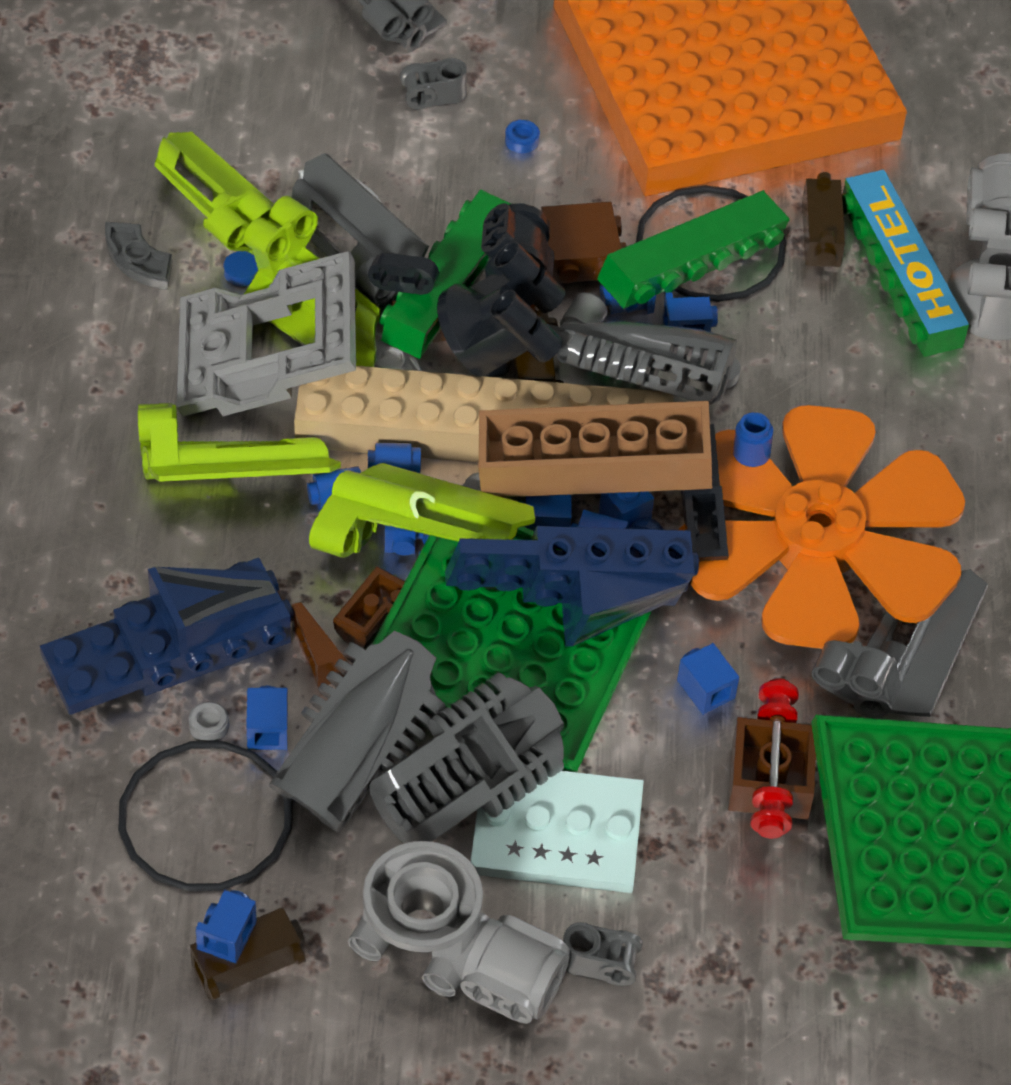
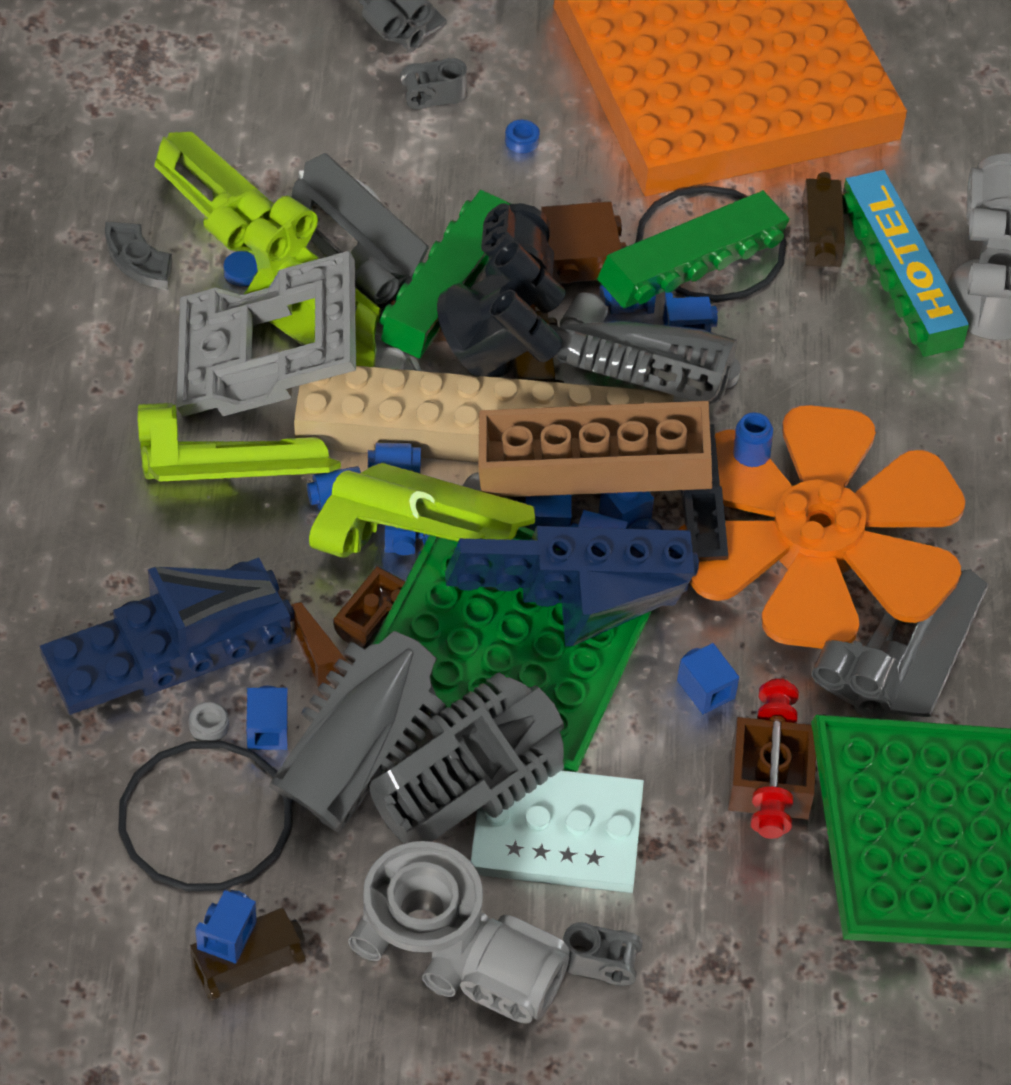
black beam [368,253,440,294] -> none

